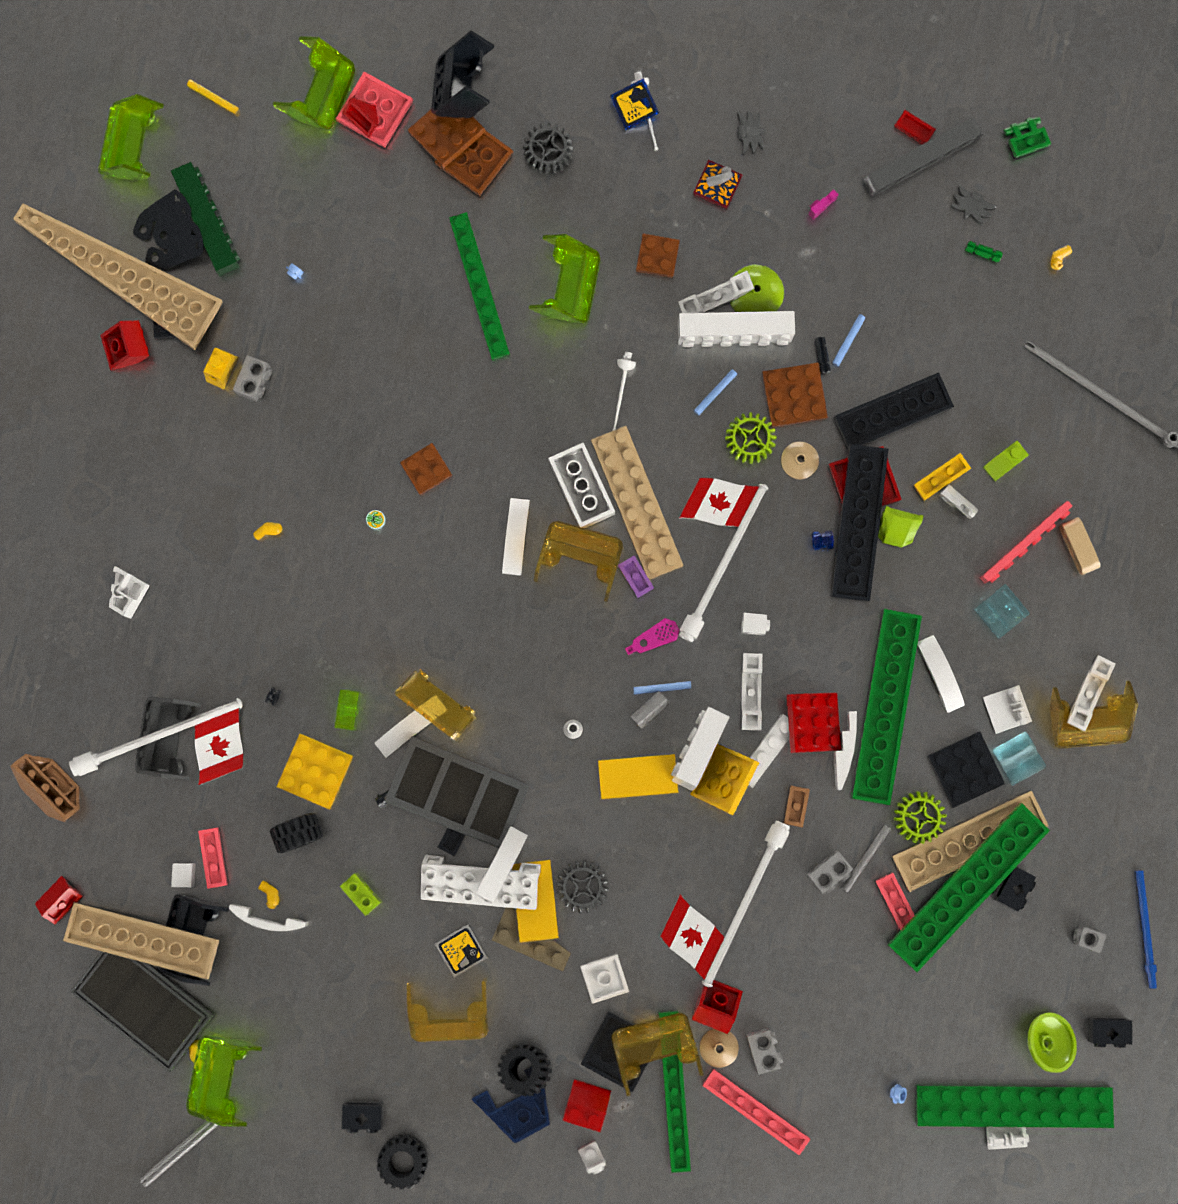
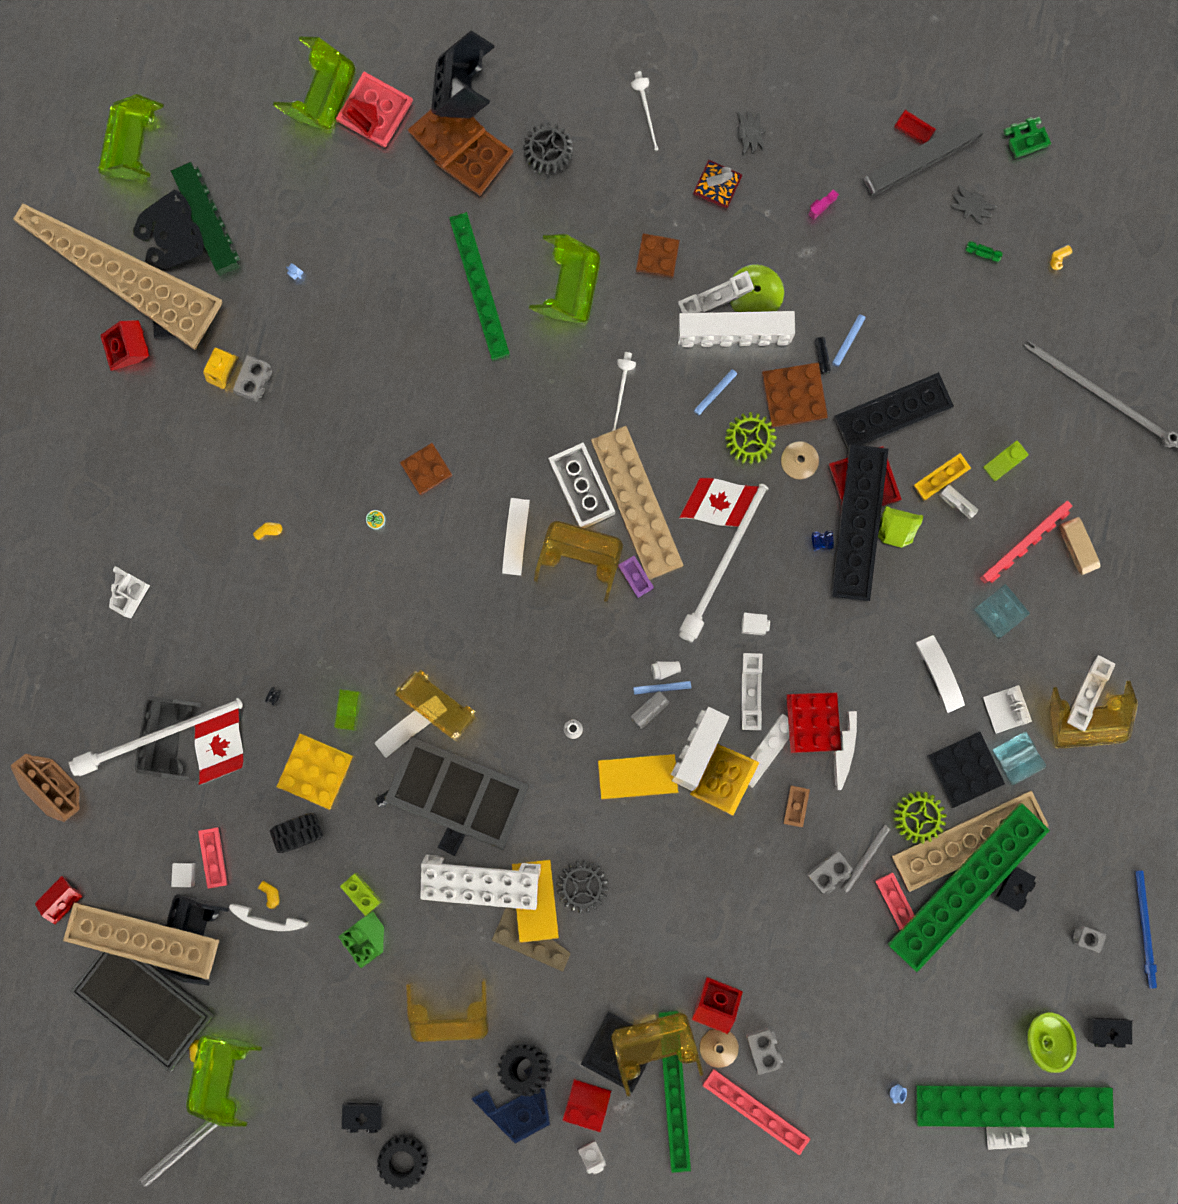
yellow bar [187,79,238,114] -> none
tile [435,924,488,978] -> none
white slope [475,827,528,903] -> none
white tile [580,954,629,1004] -> none
tile [610,78,660,130] -> none
dark pink piece [625,618,680,655] -> none
flag [661,820,790,987] -> none
green plate [851,609,922,805] -> none
none -> bright green slope [338,911,384,968]
none -> white cone [651,661,681,680]

